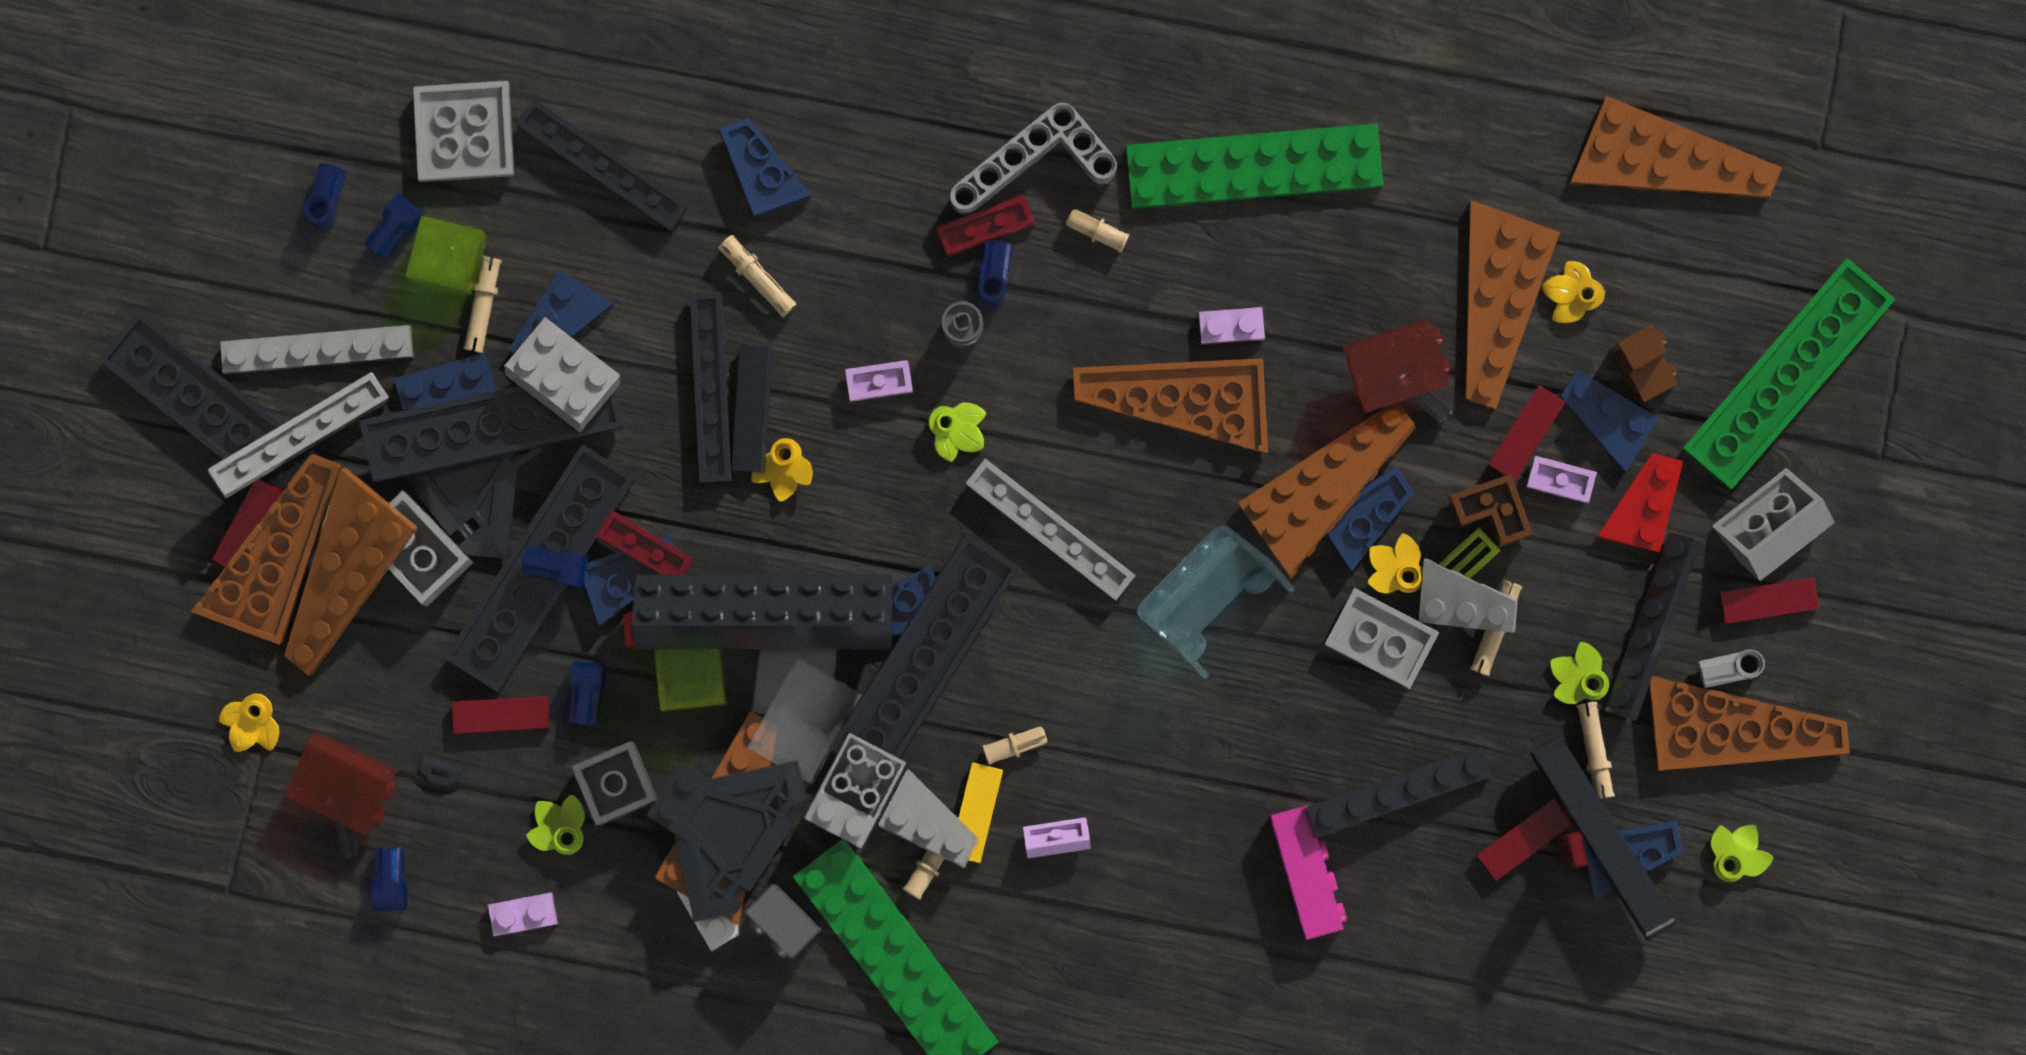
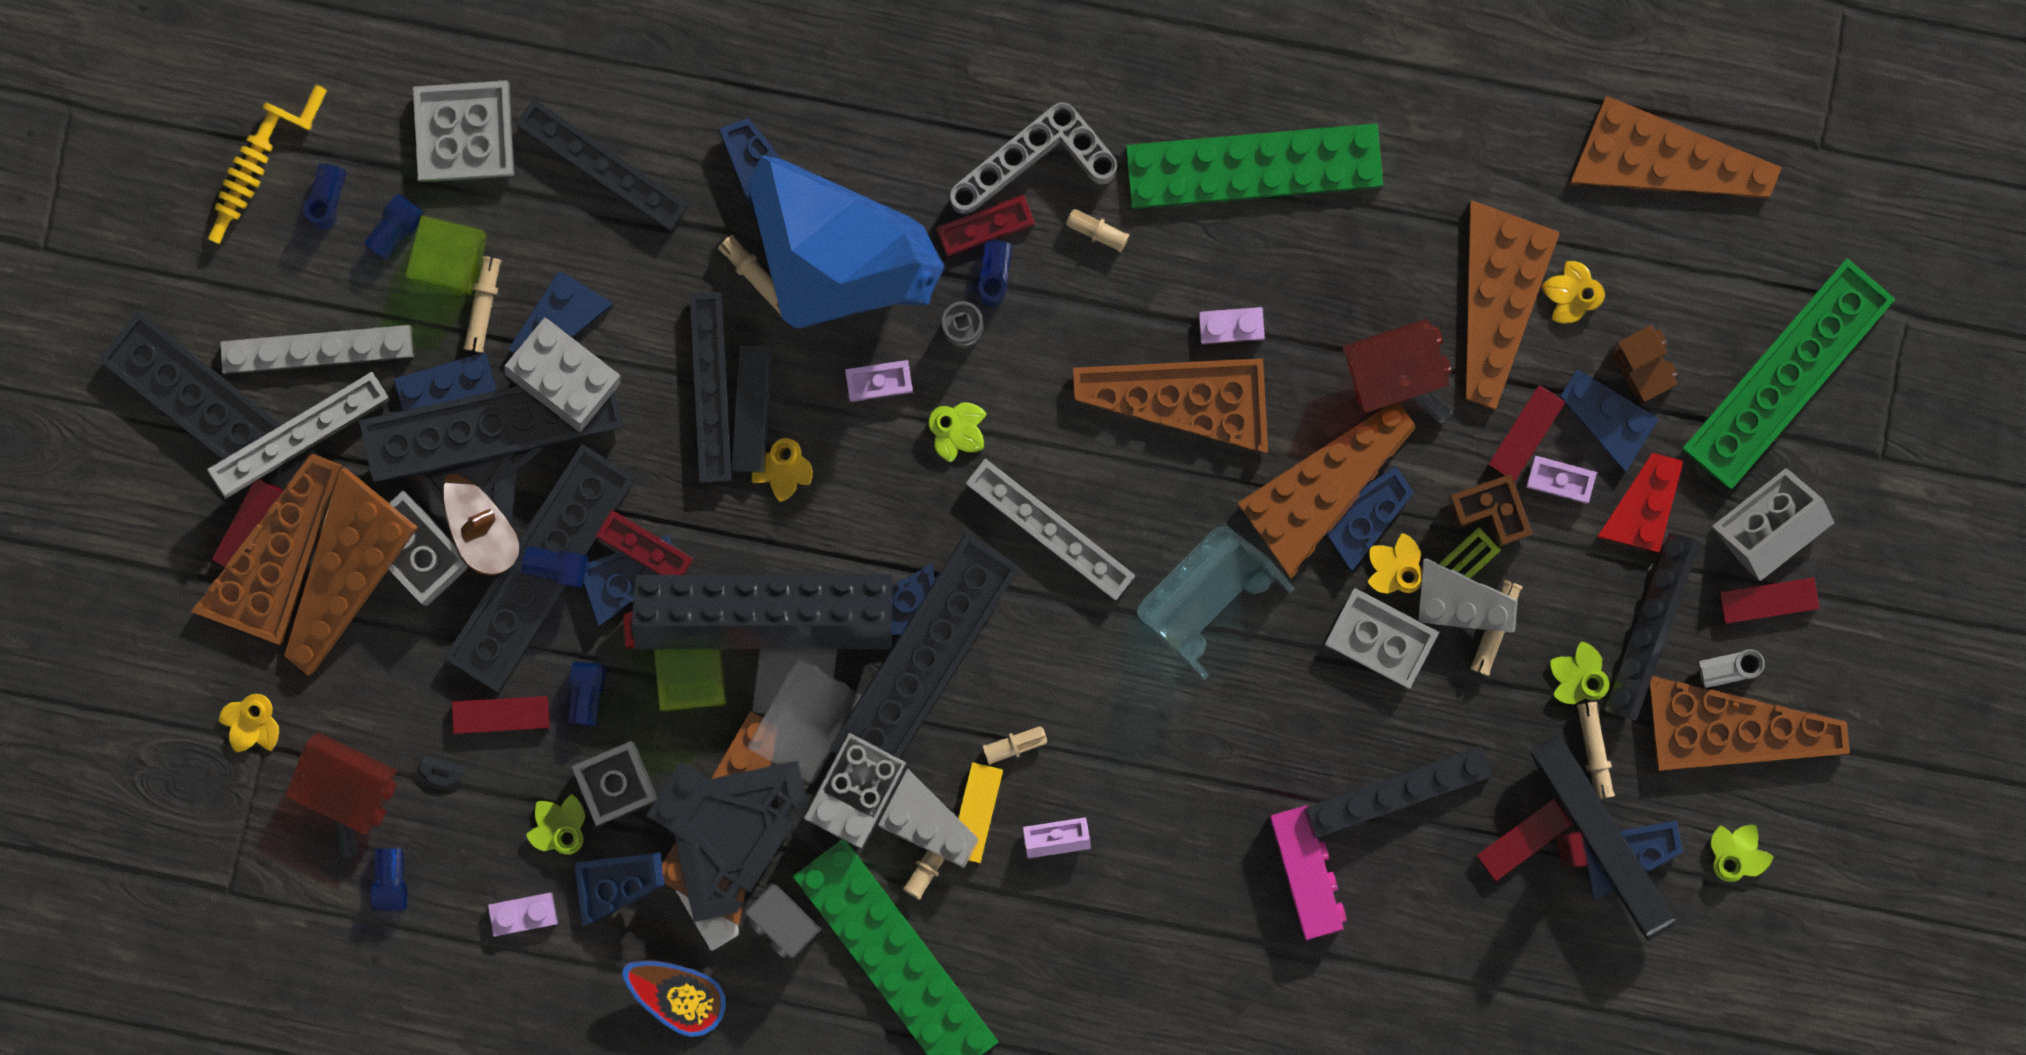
none -> yellow piece [208,85,327,244]
none -> shield [443,473,519,576]
none -> dark blue wing [575,853,664,926]
none -> shield [621,960,726,1037]
none -> blue panel [748,156,944,329]

